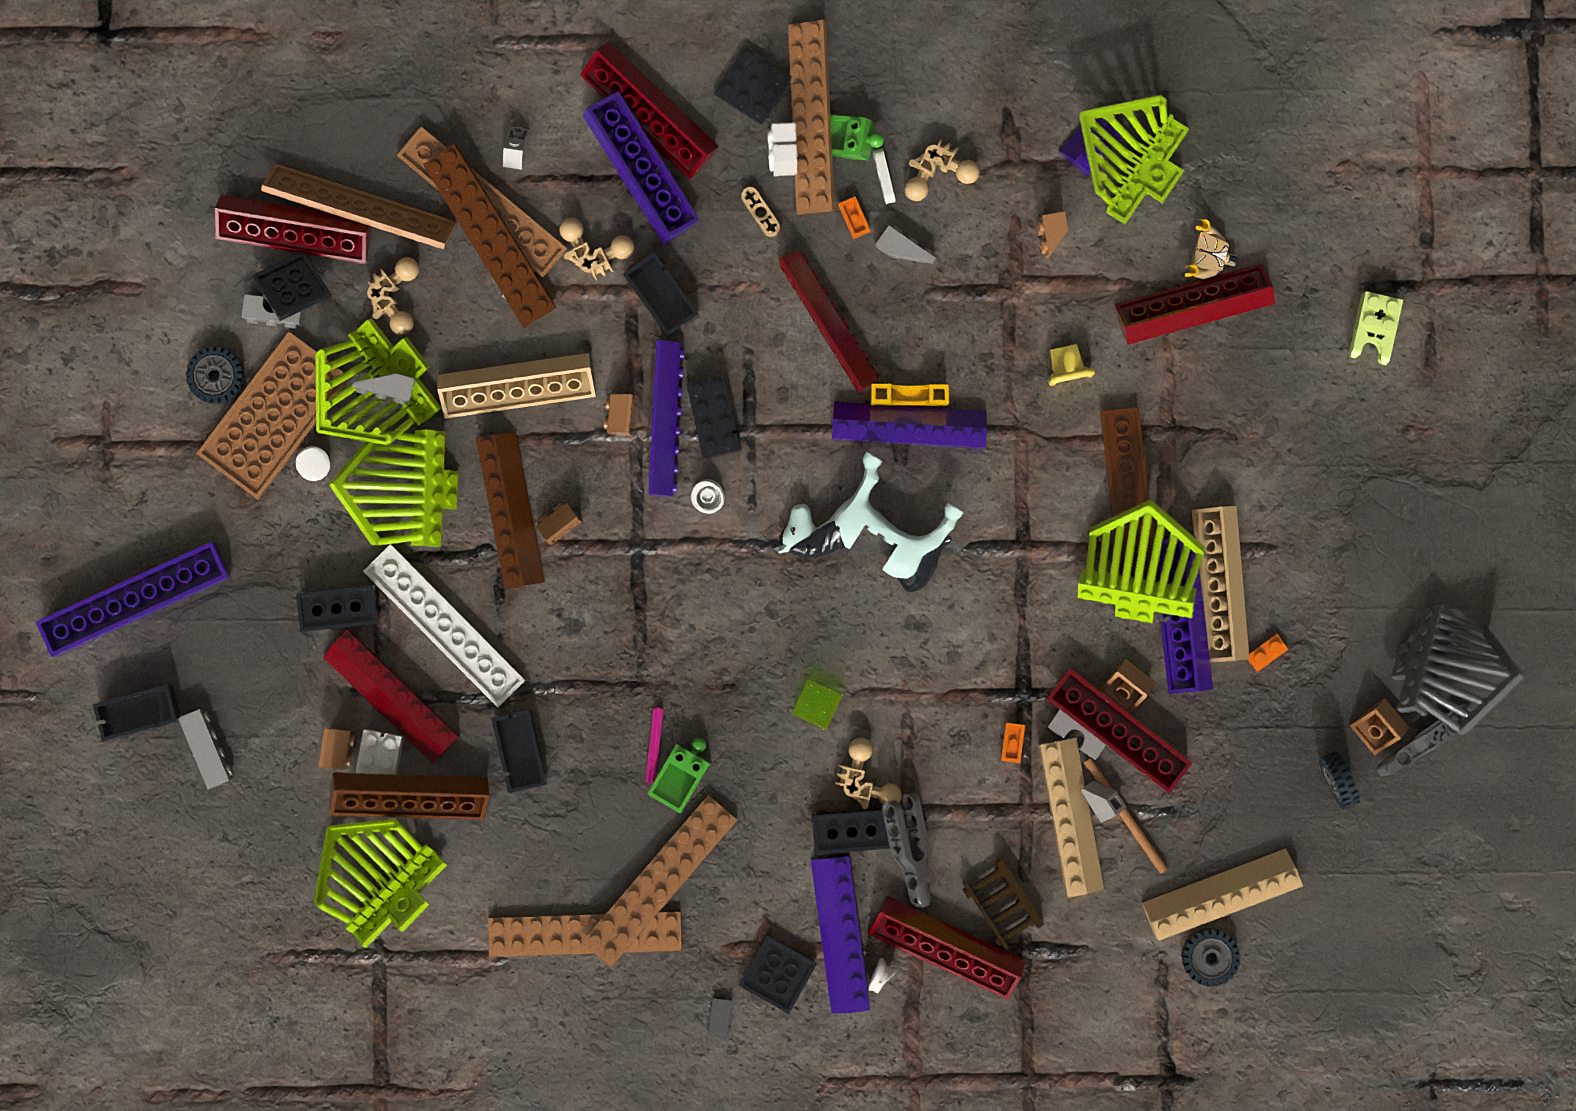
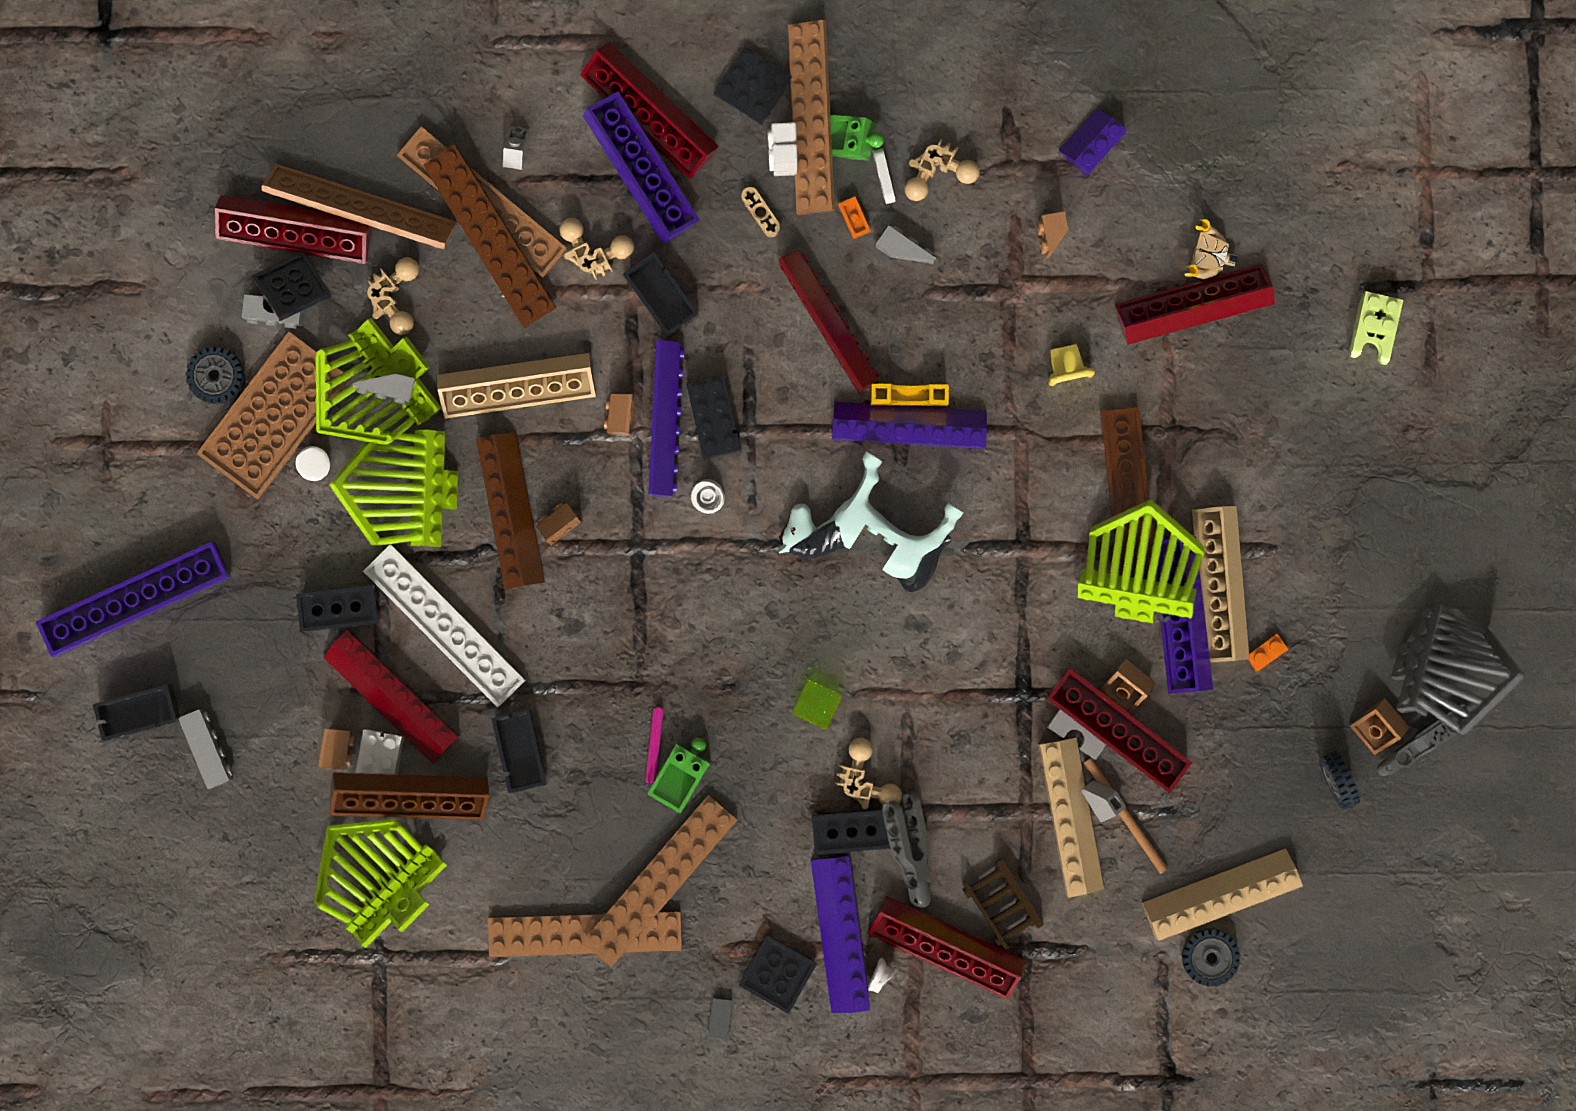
orange plate [1001,722,1025,763] -> none
lime plate [1079,95,1189,225] -> none

